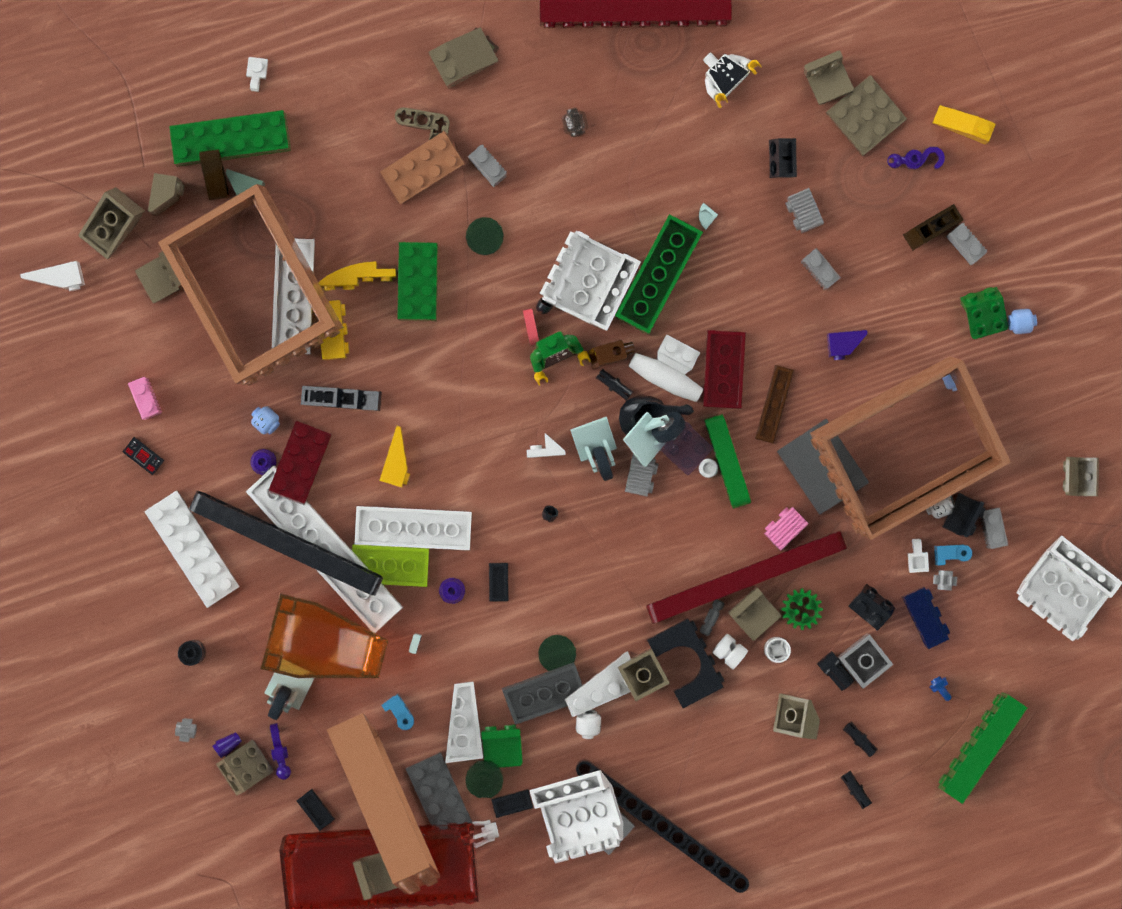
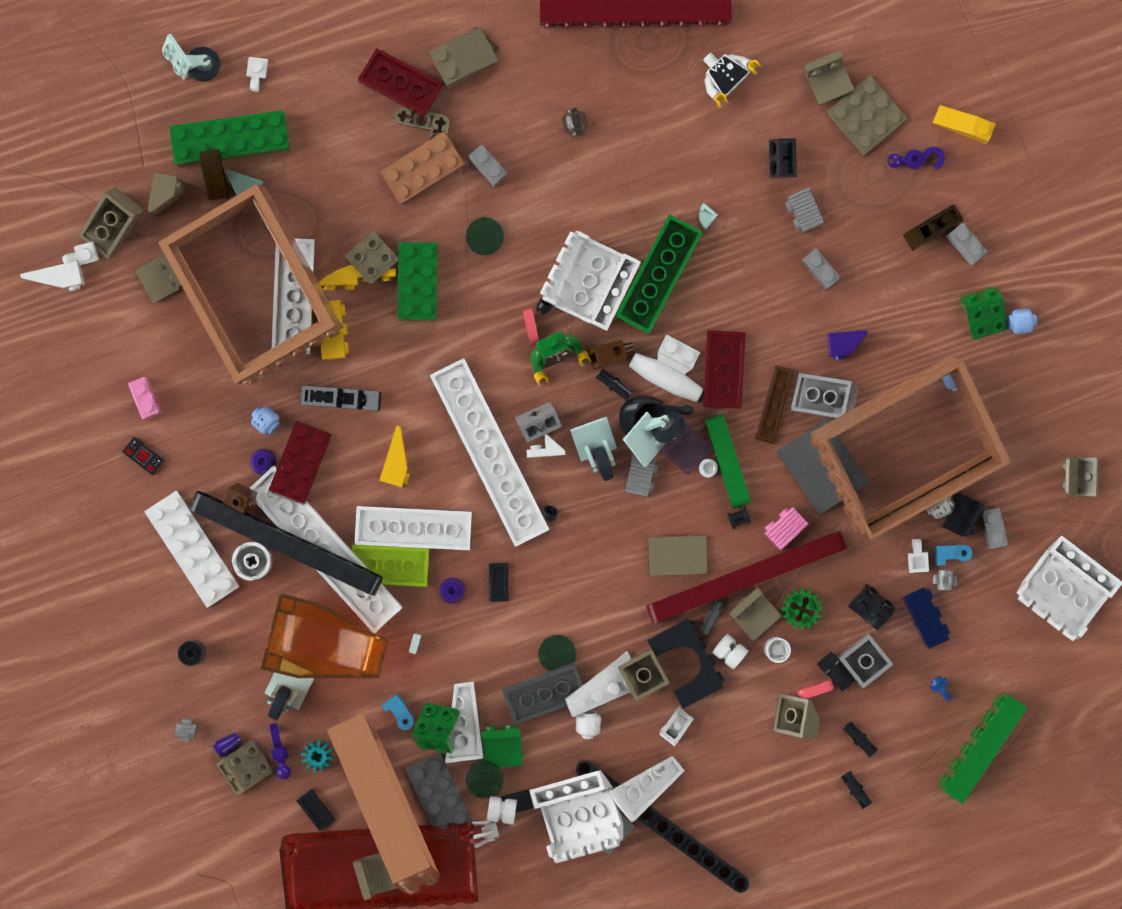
none -> white plate [62,241,99,266]
none -> plate [162,33,220,82]
none -> reddish brown brick [224,483,257,514]
none -> white brick [232,542,273,580]
none -> teal gear [301,739,334,773]
none -> dark tan bracket [345,231,399,284]
none -> dark red plate [358,48,443,118]
none -> green bracket [412,703,460,754]
none -> white plate [430,358,549,547]
none -> white wheel [487,796,517,825]
none -> light grey brick [515,402,562,443]
none -> white wing [607,756,685,822]
none -> dark tan tile [648,536,707,576]
none -> white slope [659,707,694,746]
none -> black bush [727,507,751,529]
none -> light grey slope [791,373,859,420]
none -> coral beam [797,679,835,699]

